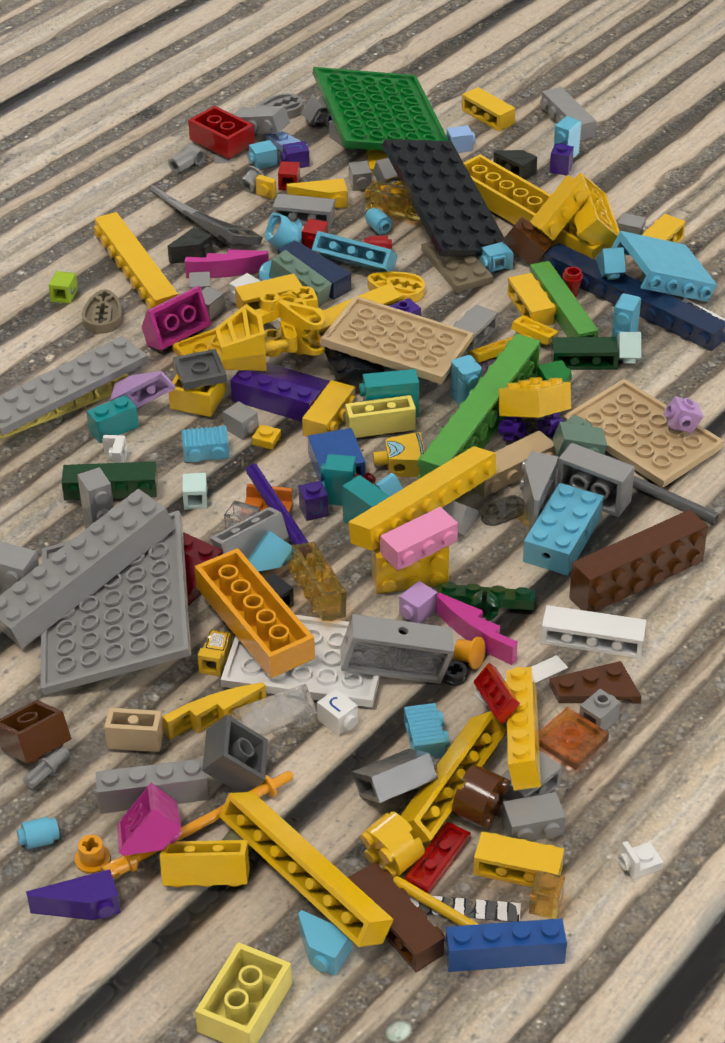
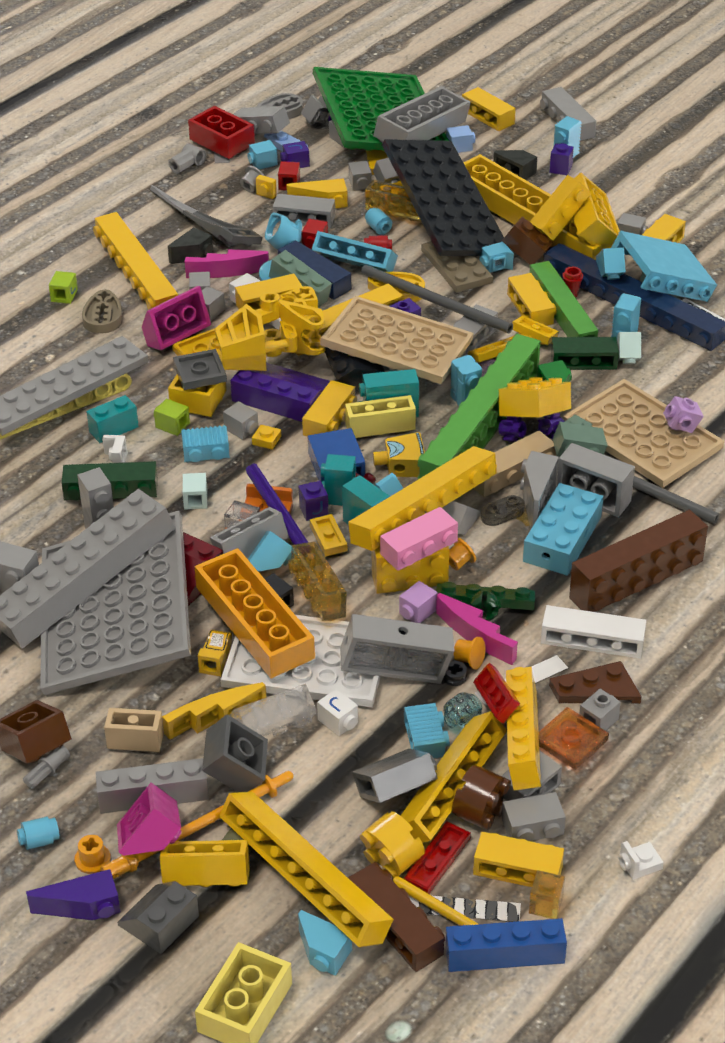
lavender slope [110,371,176,408] -> none
none -> dark grey slope [117,881,199,954]
none -> lime brick [153,398,190,436]
none -> yellow plate [310,514,348,557]
none -> dark grey piece [361,265,513,334]
none -> light grey brick [373,86,471,143]
none -> clear light blue head [443,692,482,731]
none -> light orange piece [449,538,477,571]

